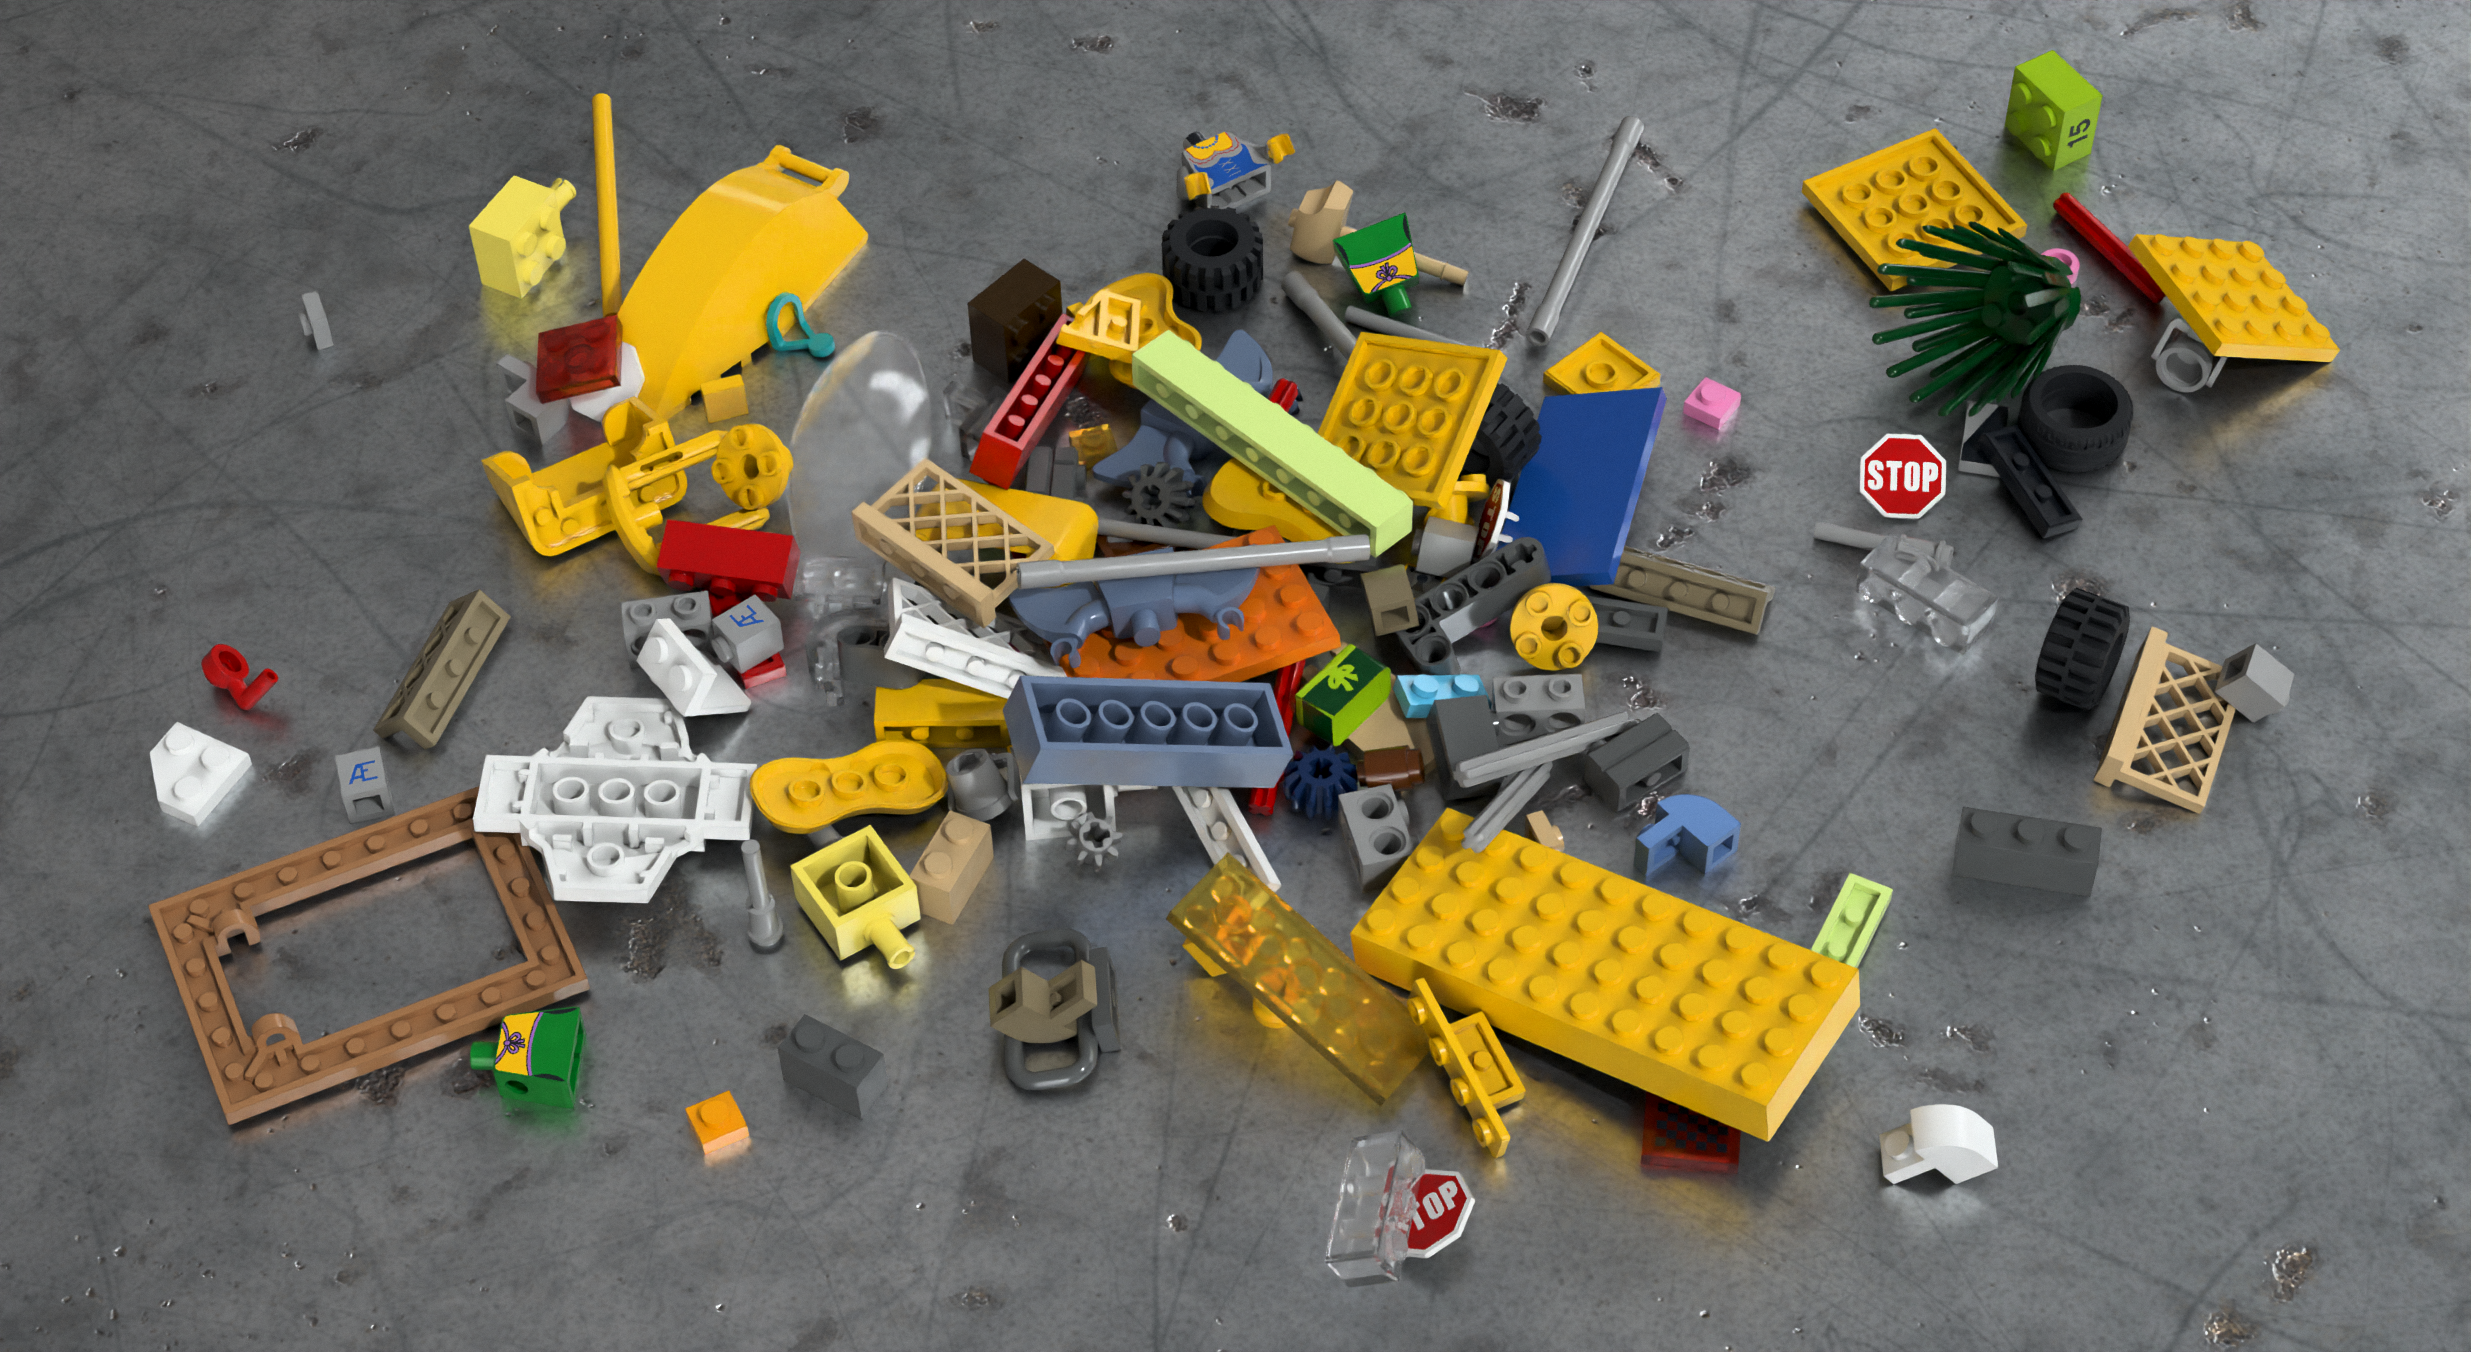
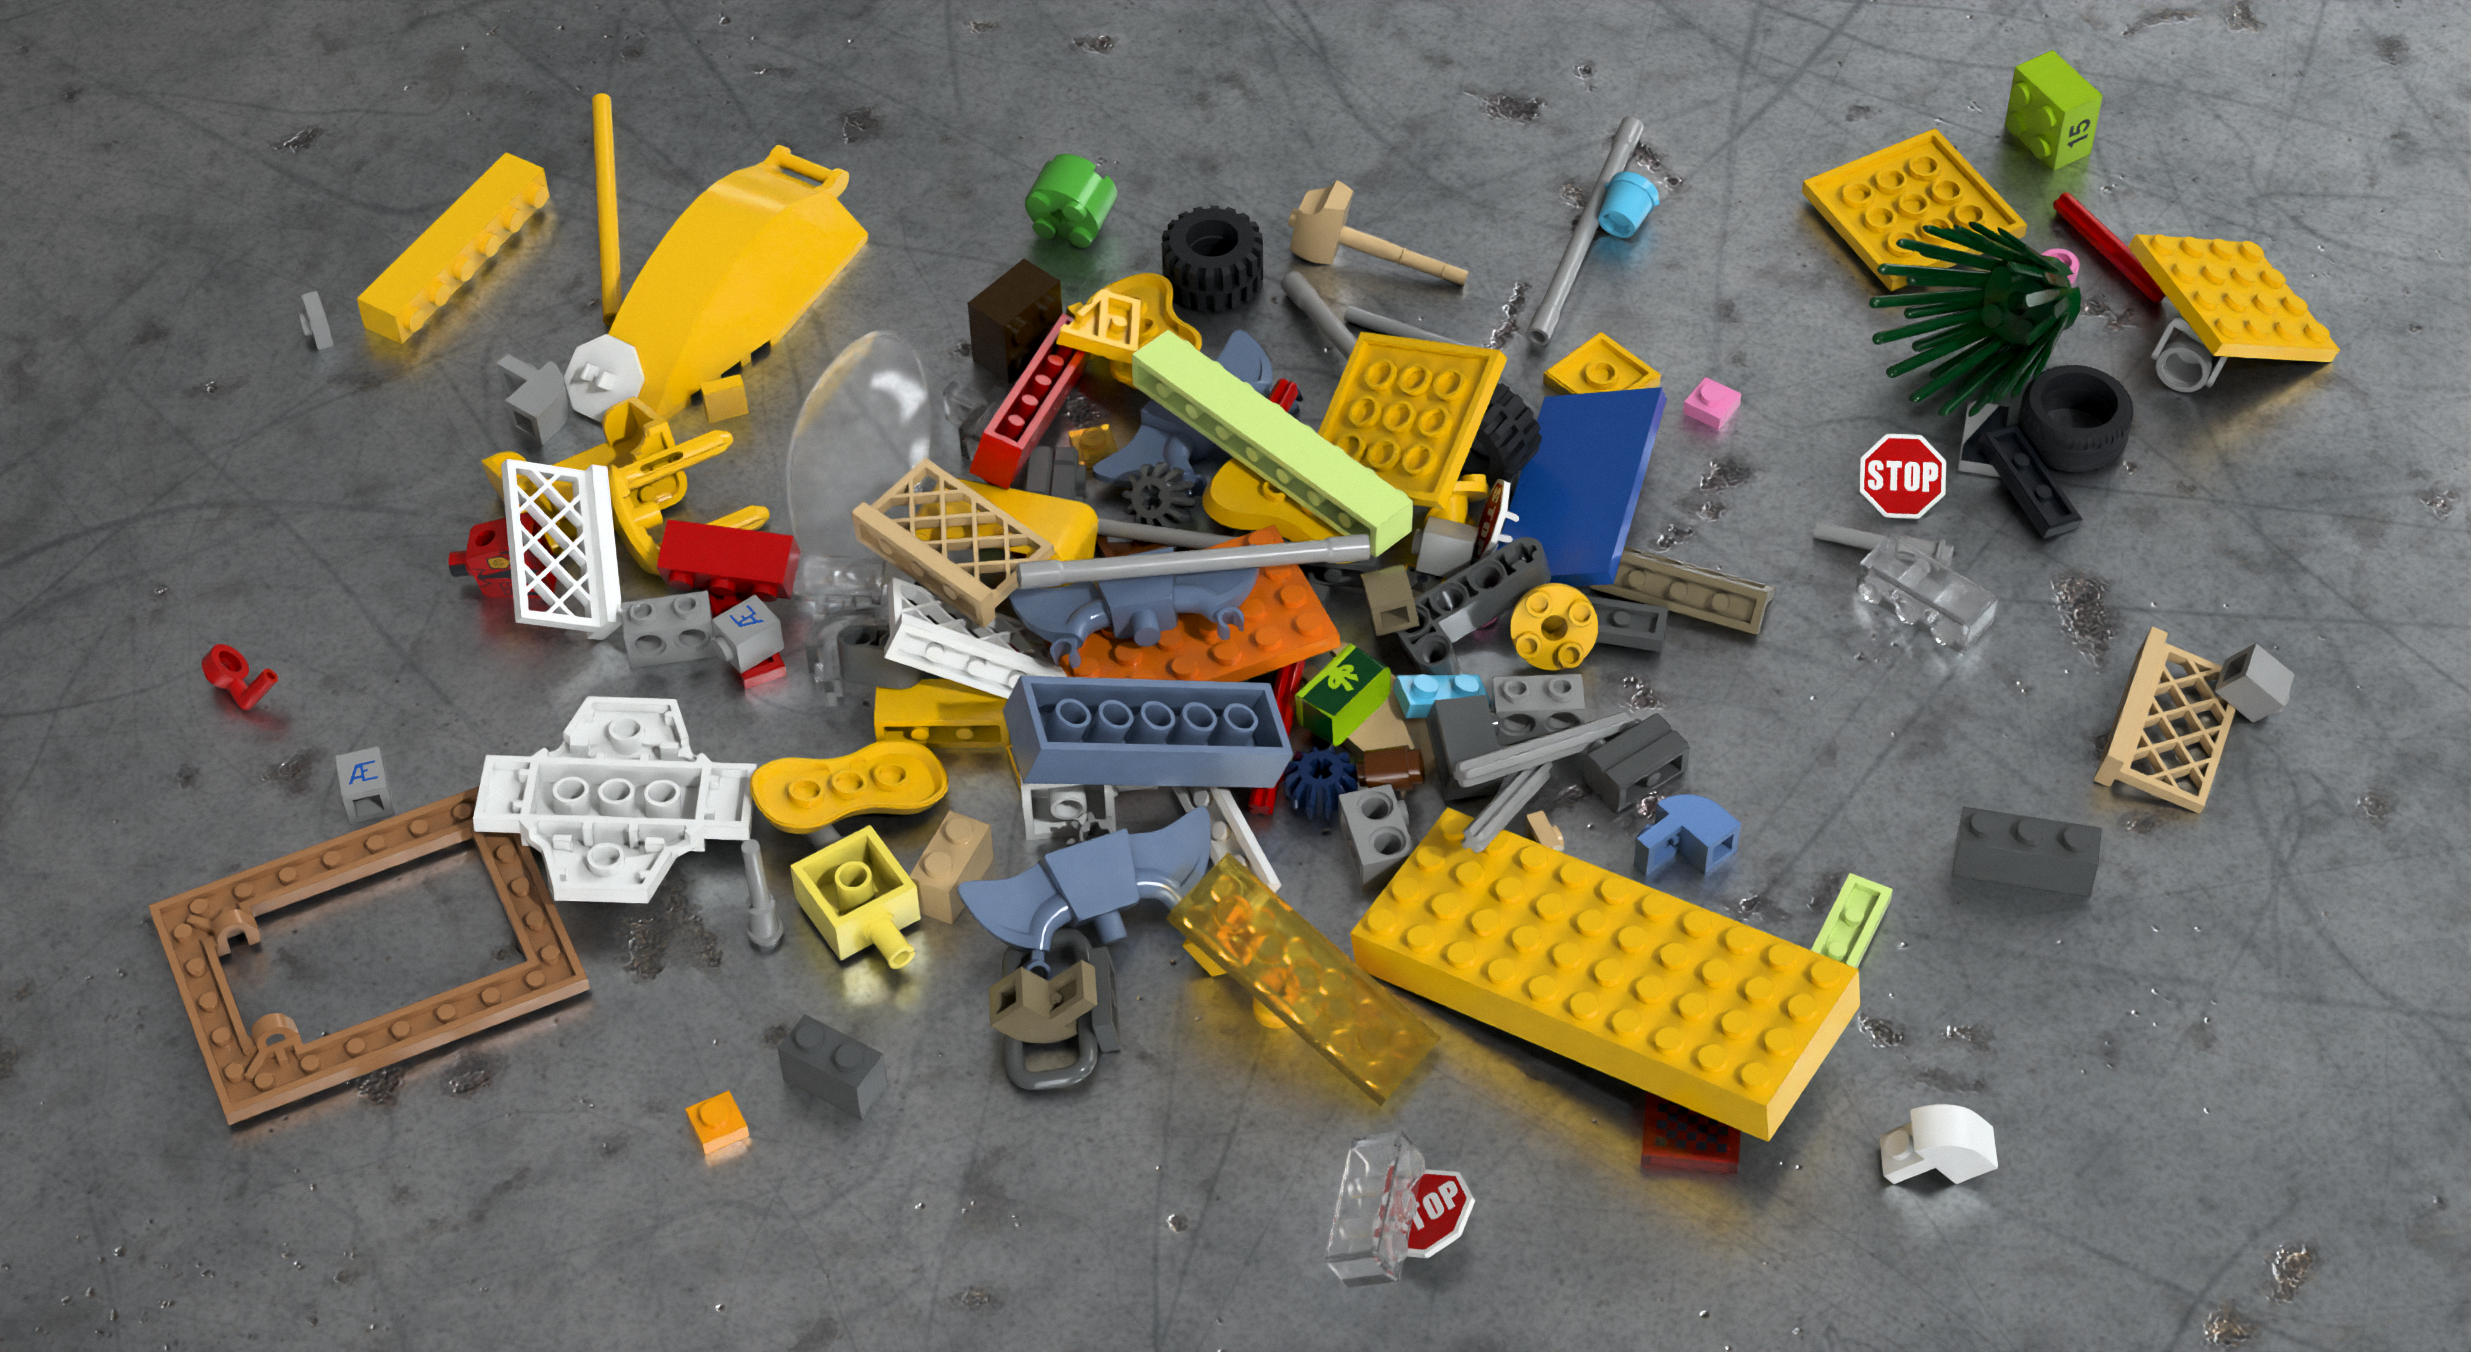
white plate [150,722,252,827] -> none
dark tan fence [373,589,511,750] -> none
light yellow brick [469,175,576,299] -> none
green torso [470,1007,586,1109] -> none
clear red plate [536,315,623,404] -> none
white bracket [636,618,751,717] -> none
yellow plate [711,423,793,510] -> none
teal piece [766,292,835,357] -> none
light grey piece [946,748,1021,822] -> none
torso [1176,131,1296,209] -> none
green torso [1333,213,1419,318] -> none
yellow bracket [1407,977,1526,1159] -> none
black tyre [2035,588,2130,710] -> none
none -> yellow brick [356,152,550,344]
none -> red torso [448,512,557,598]
none -> white fence [501,459,623,640]
none -> sand blue torso [957,806,1211,981]
none -> bright green brick [1025,154,1117,248]
none -> medium azure piece [1598,171,1660,238]

